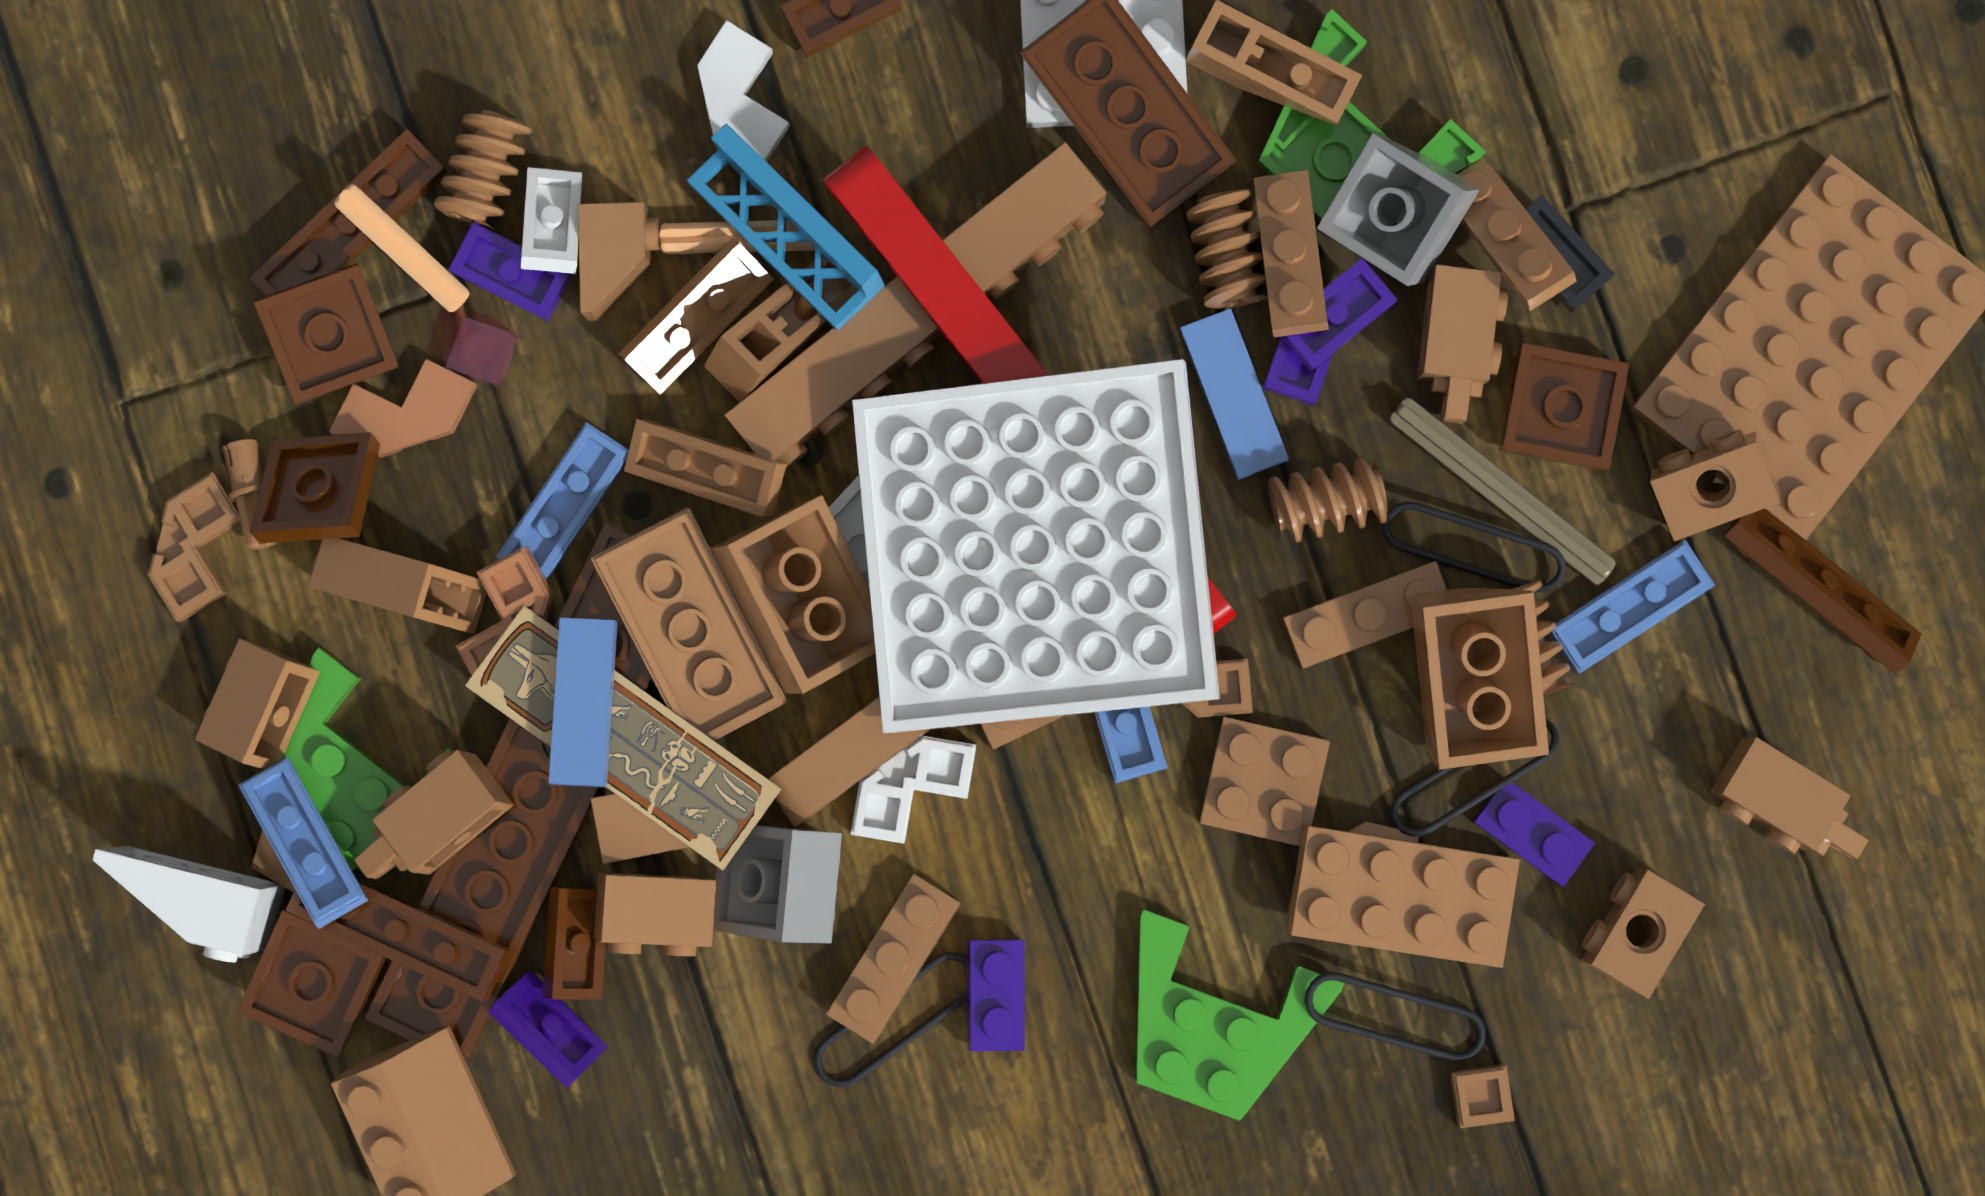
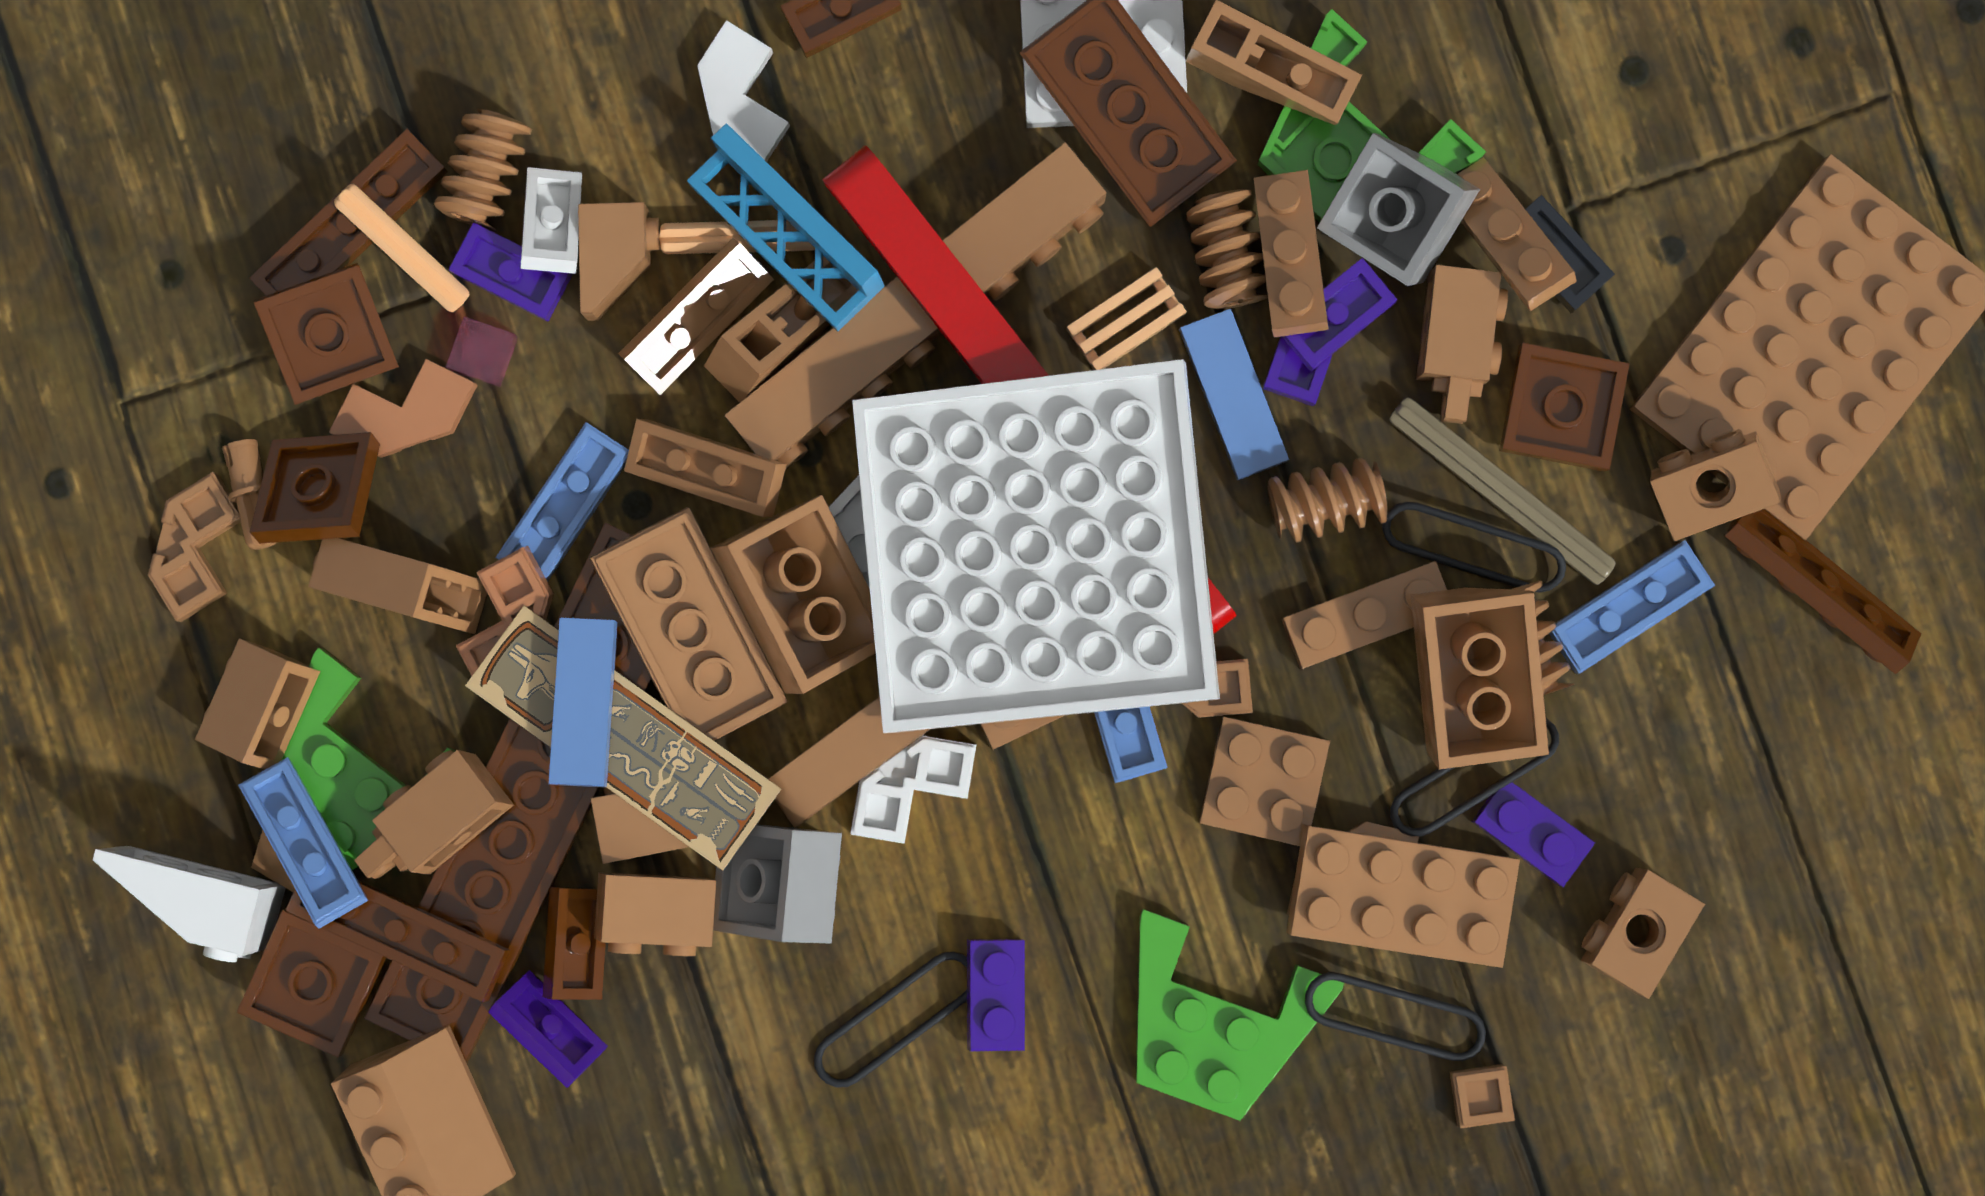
medium nougat plate [826,874,961,1044] -> none
medium nougat hinge [1709,737,1869,859] -> none
none -> light nougat tile [1066,267,1187,370]

